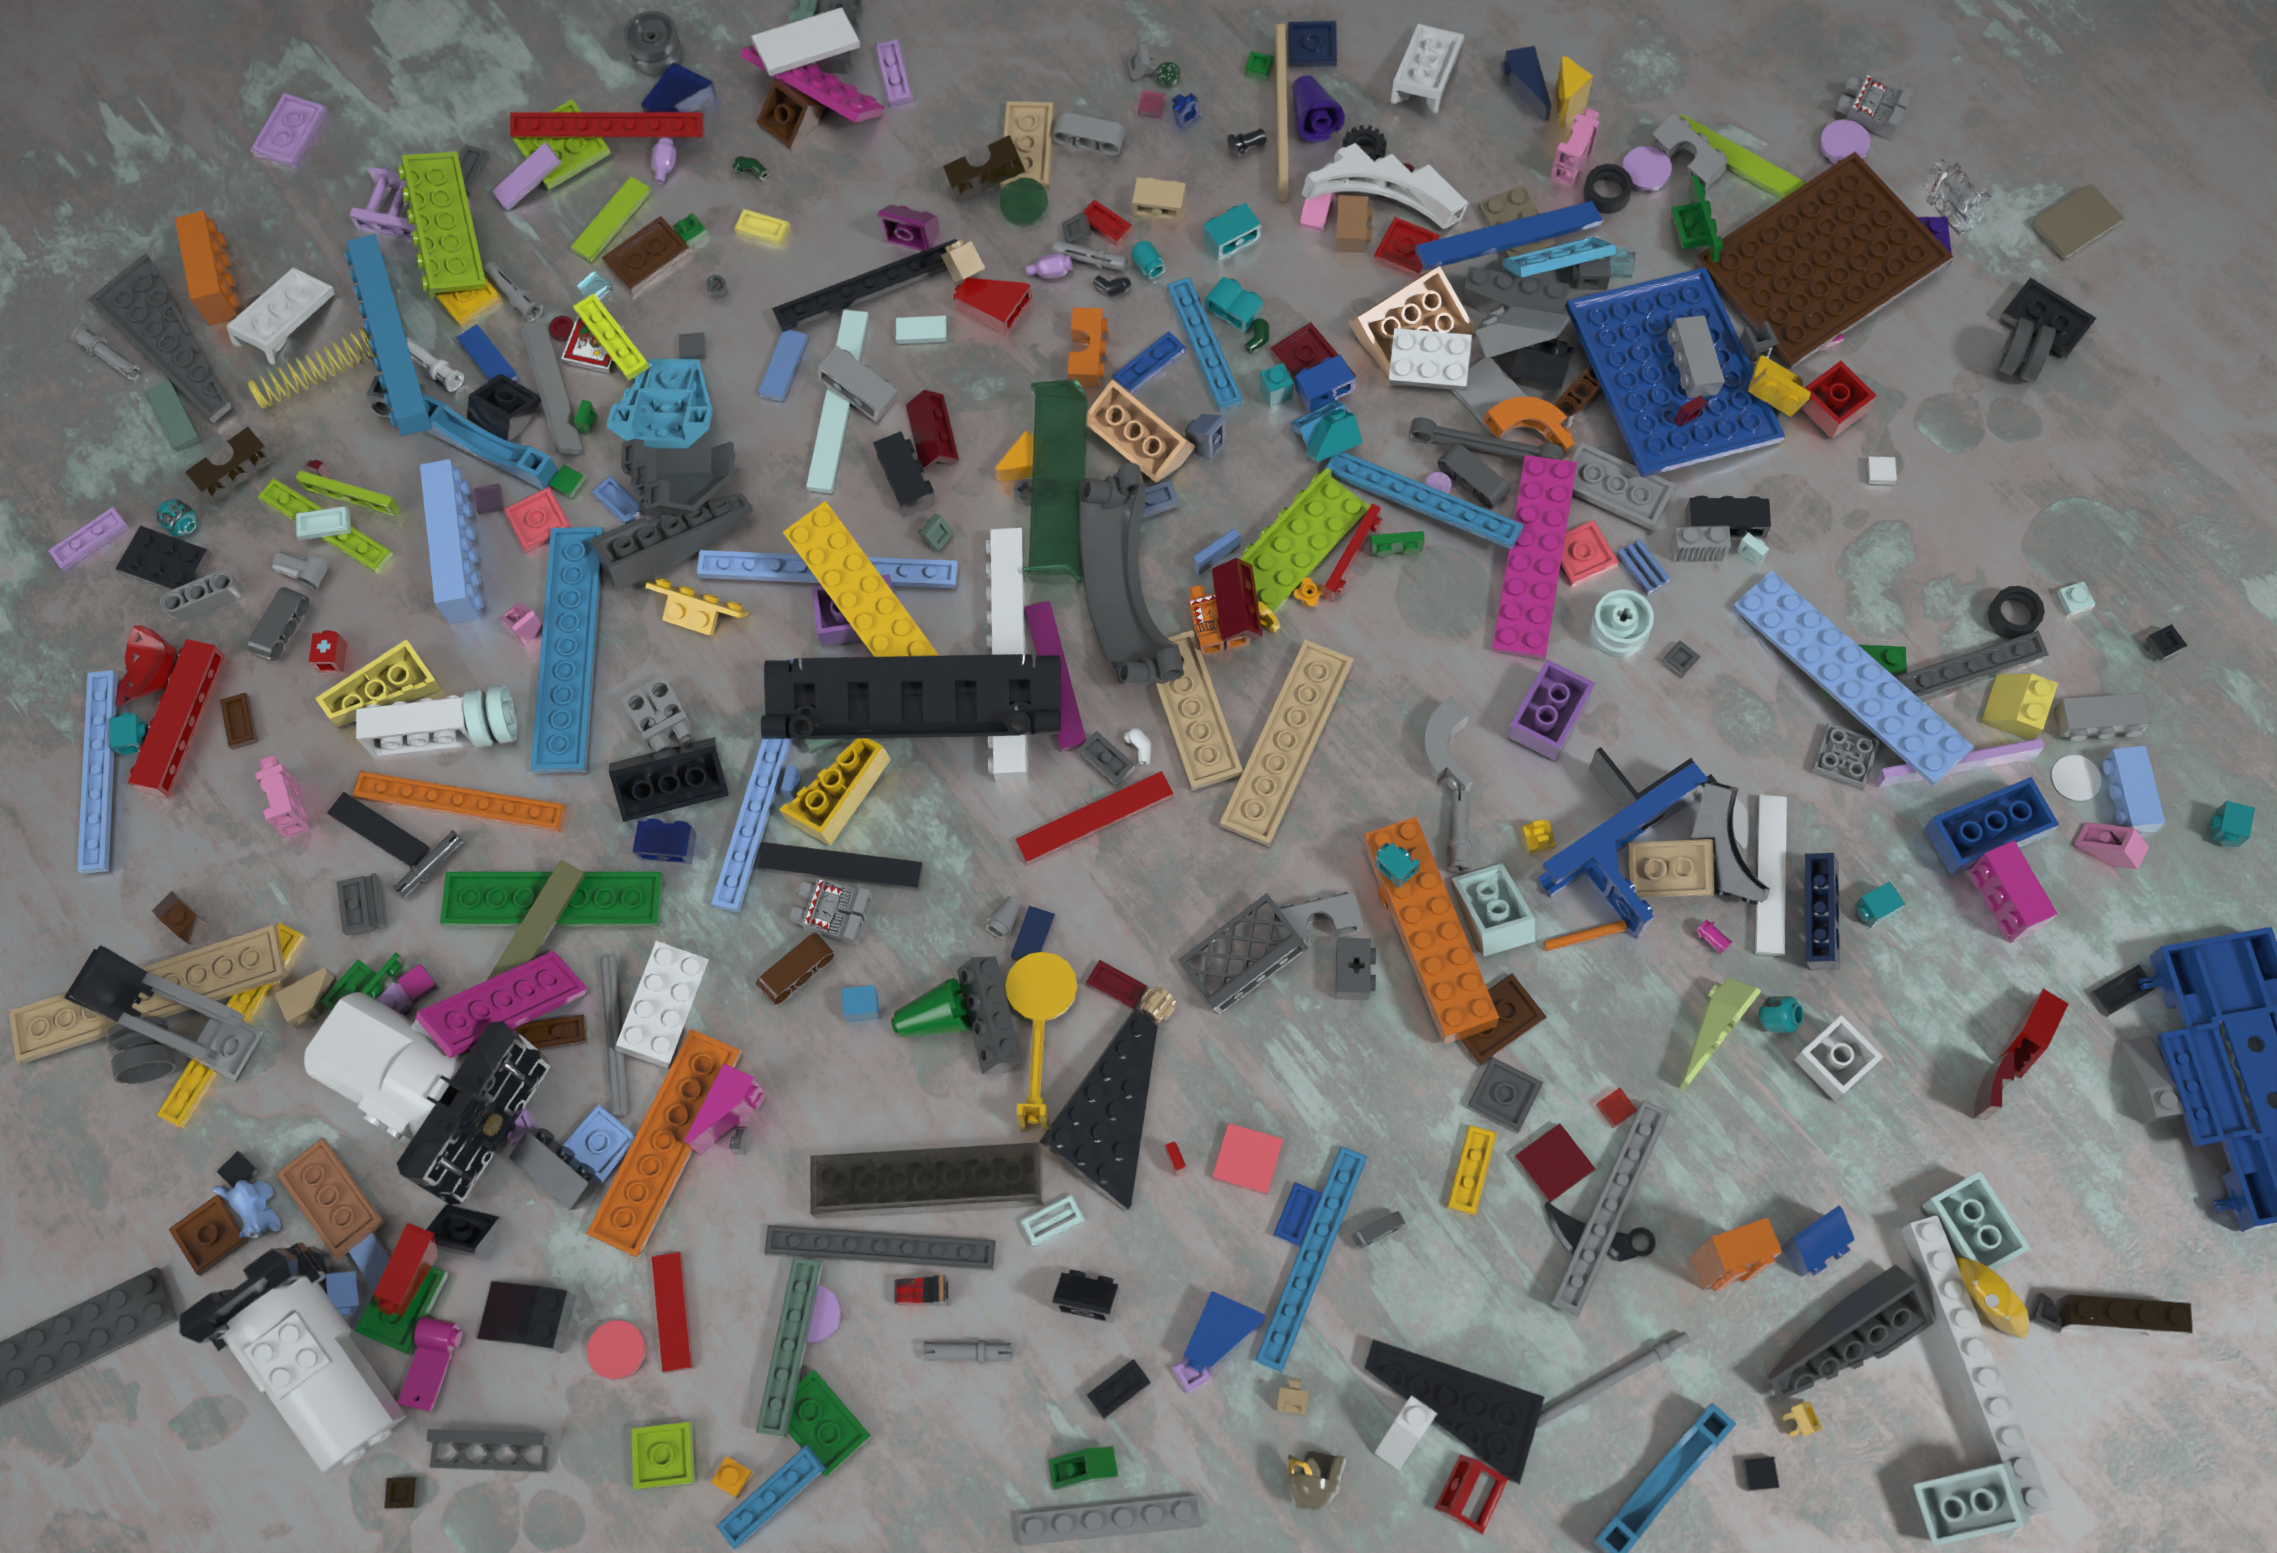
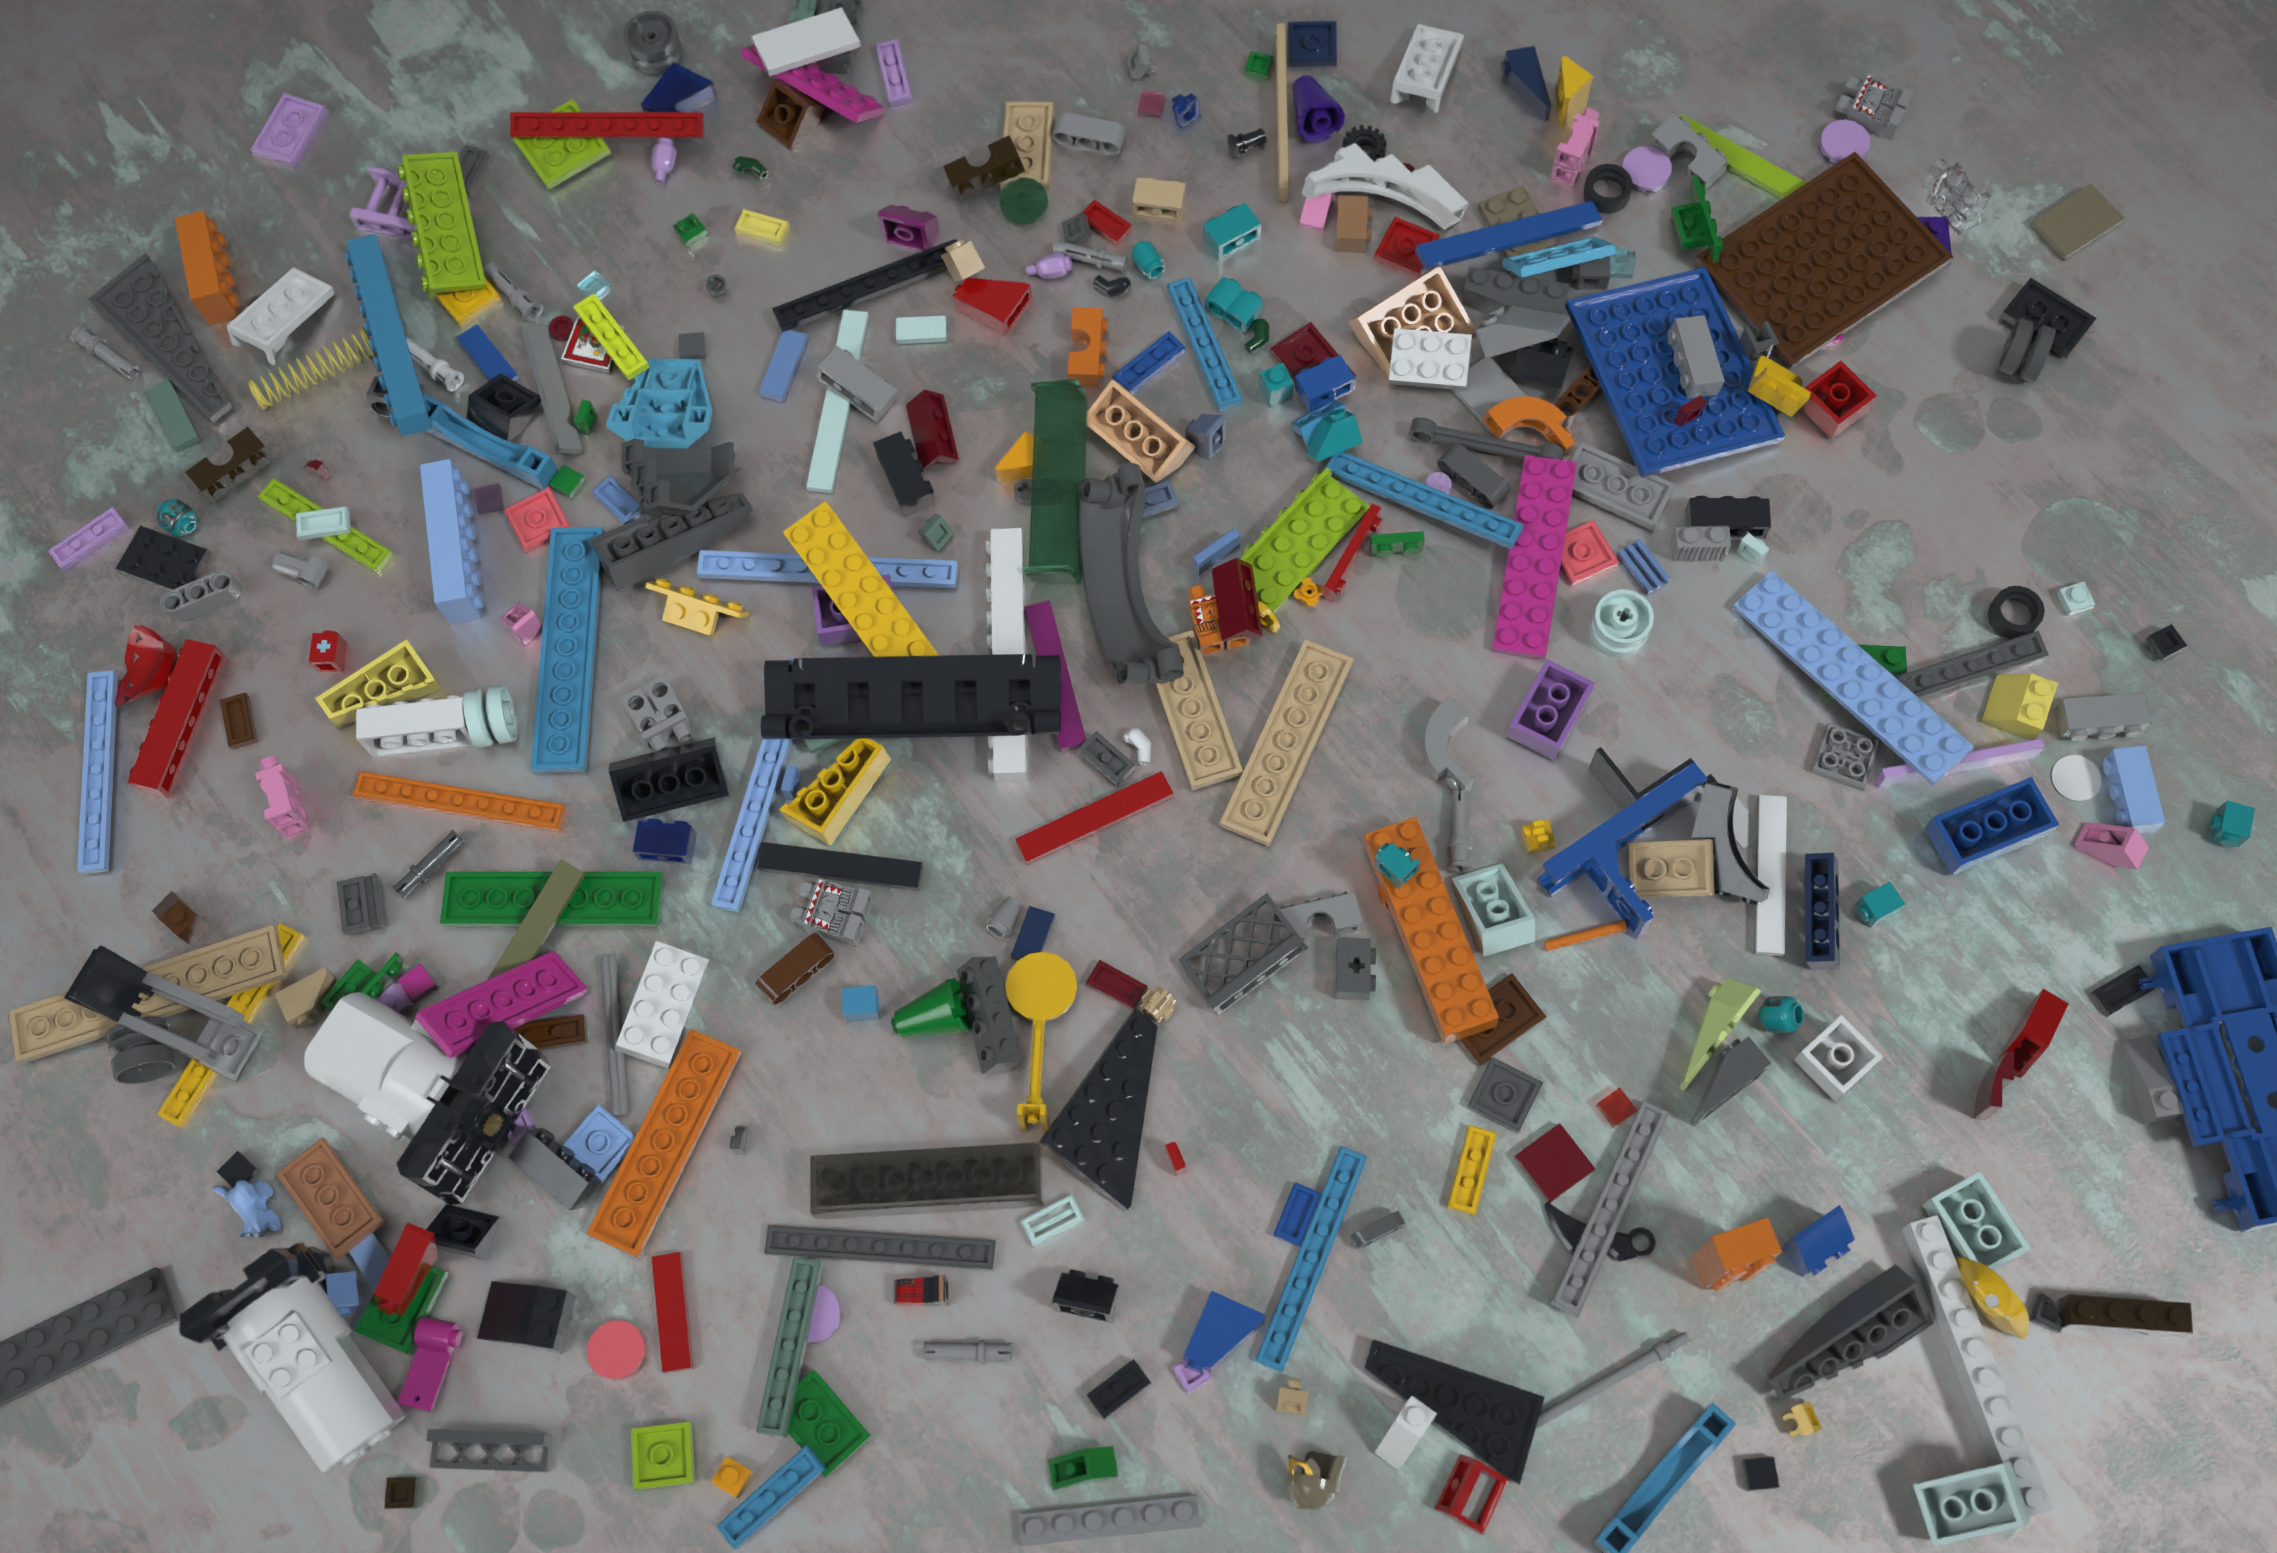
teal brick [110,713,149,757] -> none
dark orange tile [169,1194,249,1276] -> none
dark grey beam [247,587,310,662] -> none
lime tile [296,470,400,516] -> none
black tile [327,792,429,867] -> none
lavender tile [492,143,561,211] -> none
lime tile [571,176,652,263] -> none
reddish brown tile [602,216,691,294] -> none
dark pink slope [684,1064,765,1155] -> none
dark green tile [1156,62,1180,87] -> none
coral tile [1212,1123,1283,1195] -> none
dark grey tile [1662,641,1701,678] -> none
dark pink pin [1696,919,1733,954] -> none
white tile [1867,457,1897,485] -> none
dark pink brick [1969,840,2058,943] -> none
none -> dark grey slope [1691,1036,1772,1126]

